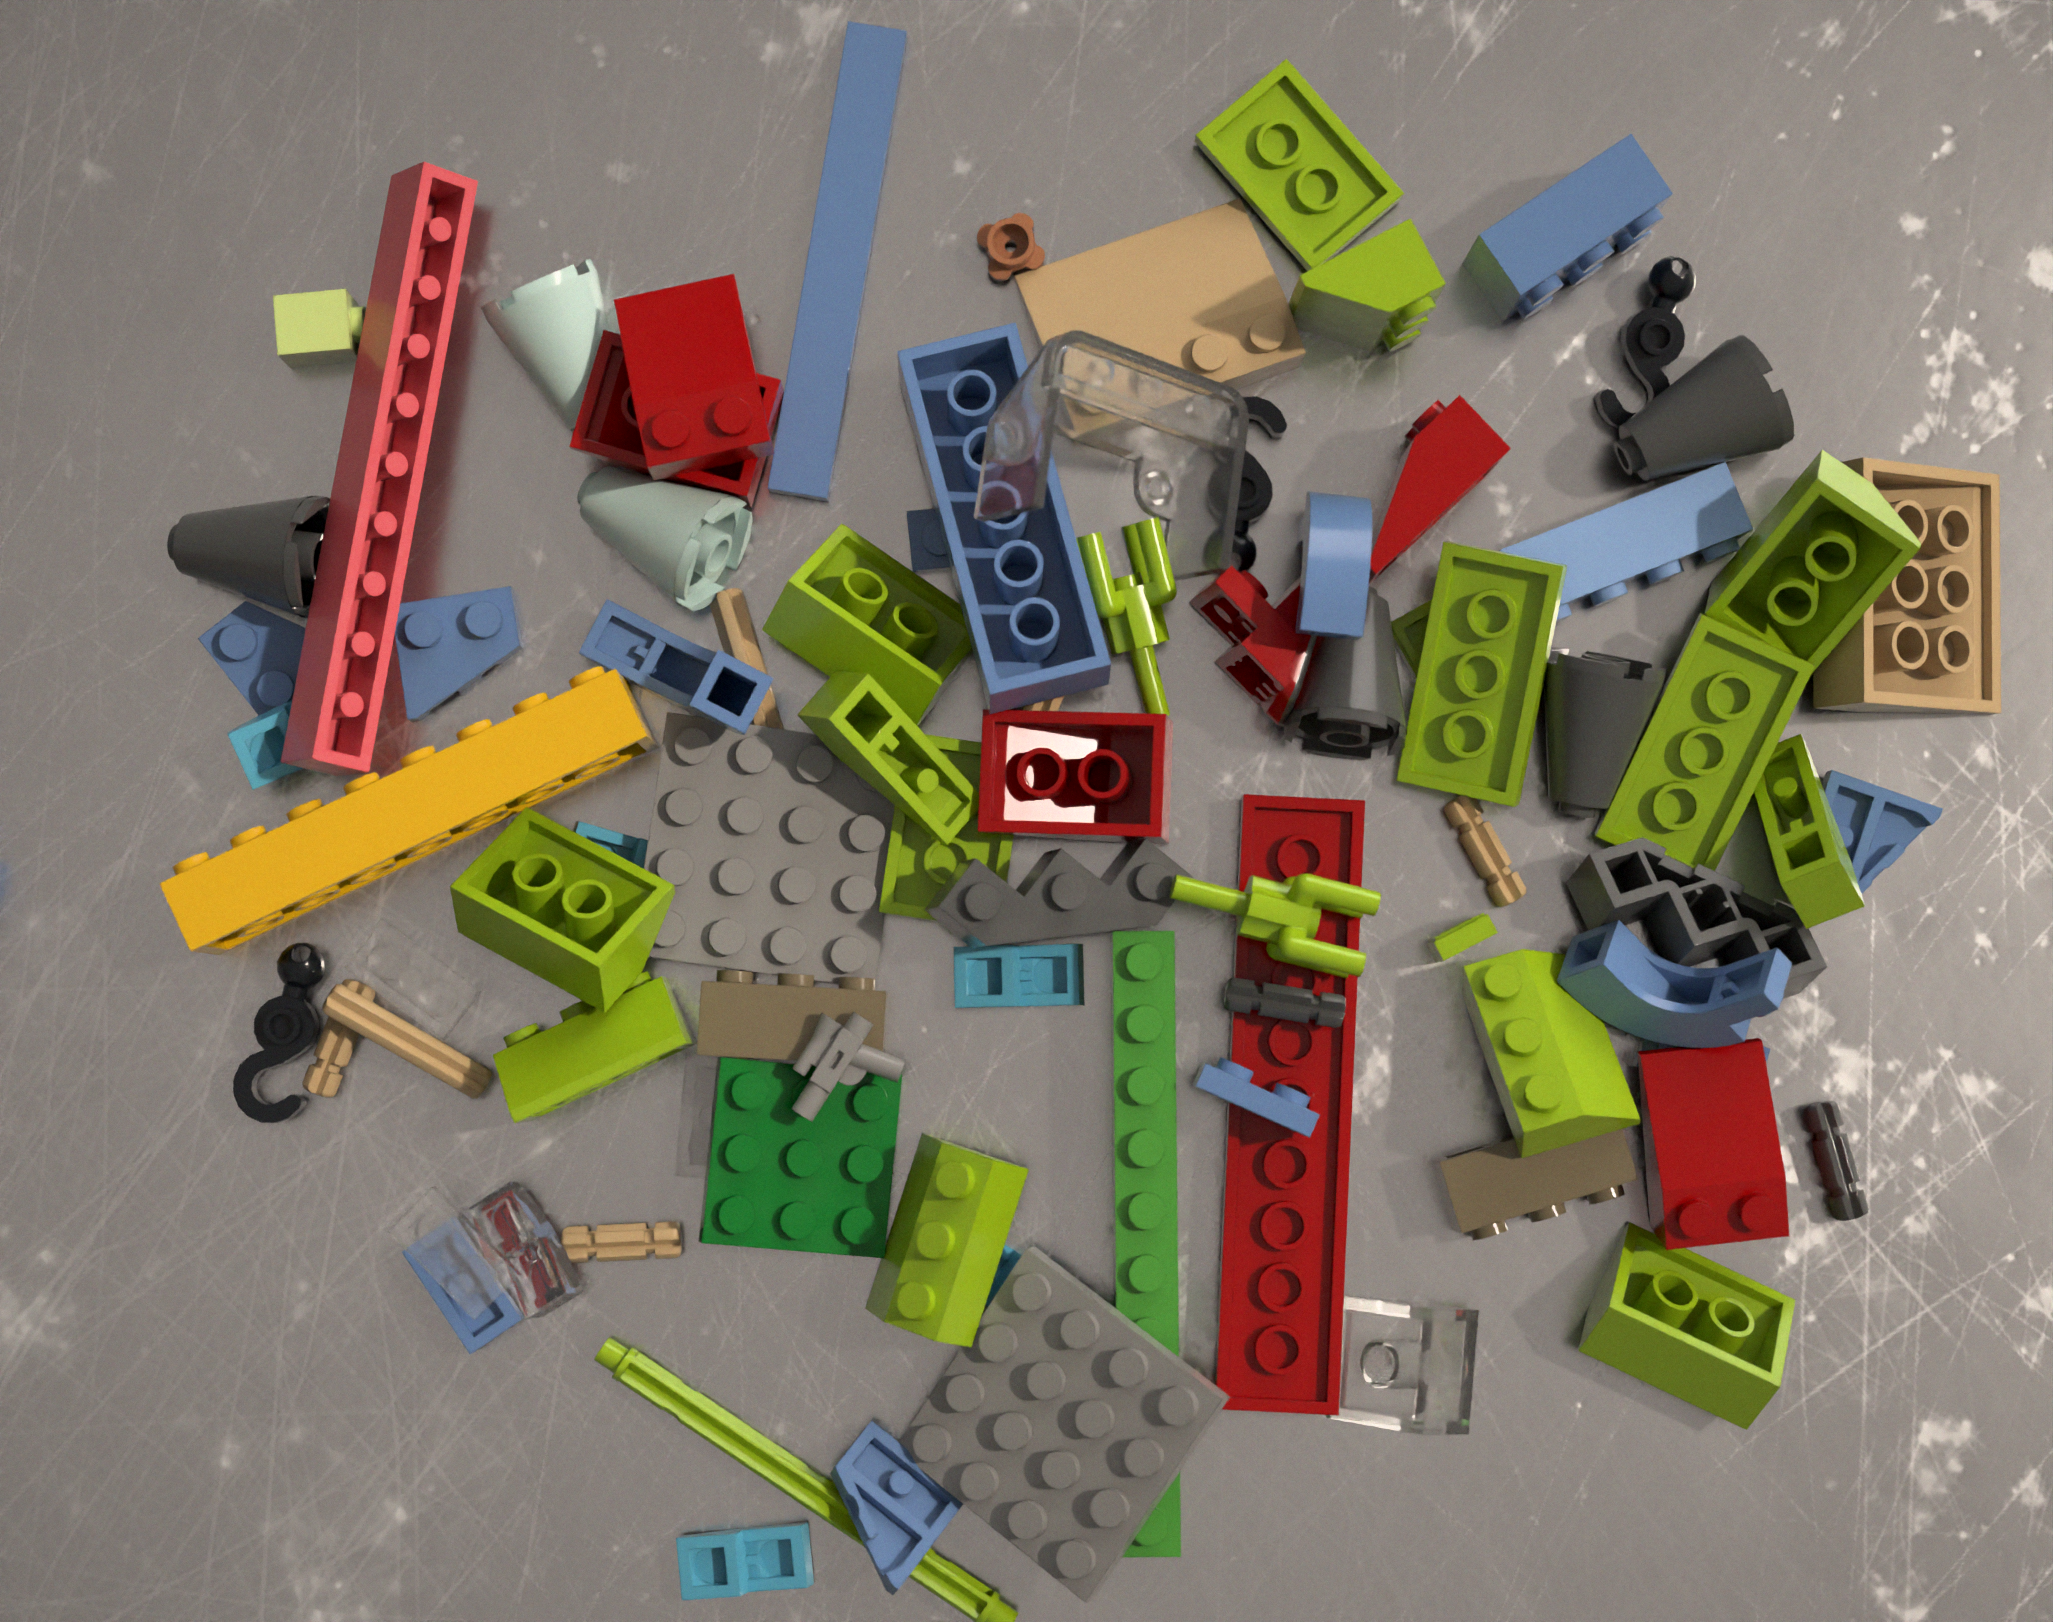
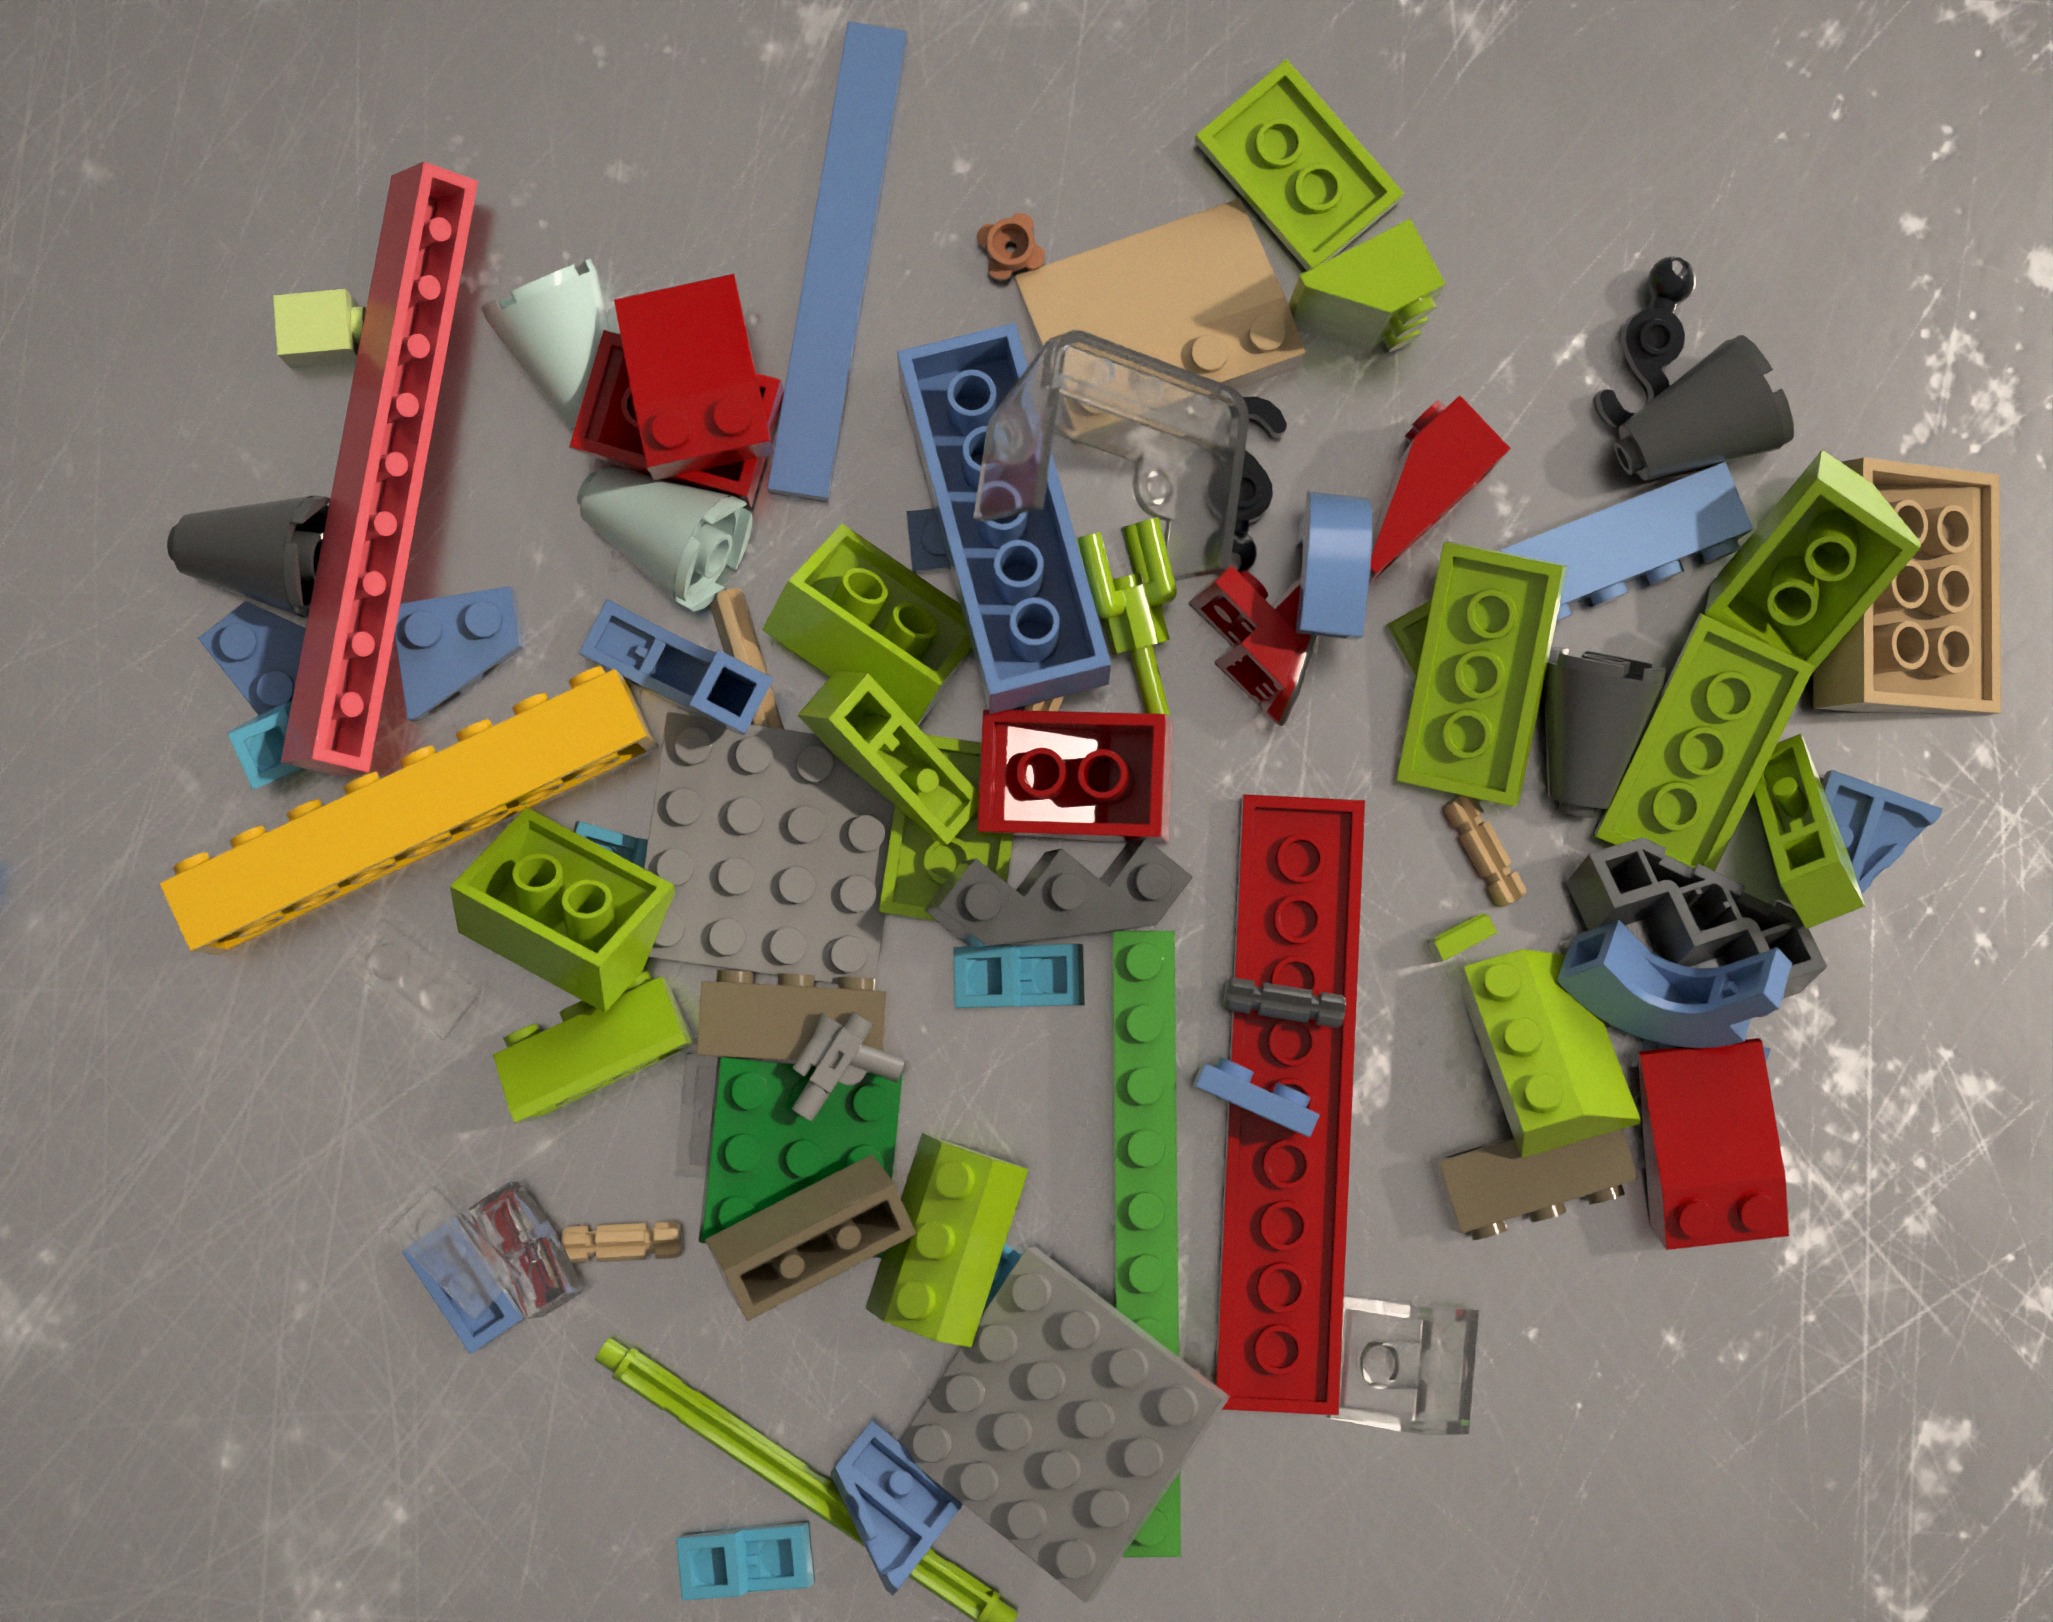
black piece [233,943,325,1123] -> none
tan axle [302,979,375,1098] -> none
tan axle [322,984,492,1099] -> none
lime plant [1169,873,1381,978] -> none
dark grey cone [1284,586,1407,759] -> none
medium blue brick [1462,134,1673,322] -> none
lime slope [1578,1222,1796,1430] -> none
dark grey axle [1804,1101,1869,1221] -> none
none -> dark tan brick [705,1154,916,1321]

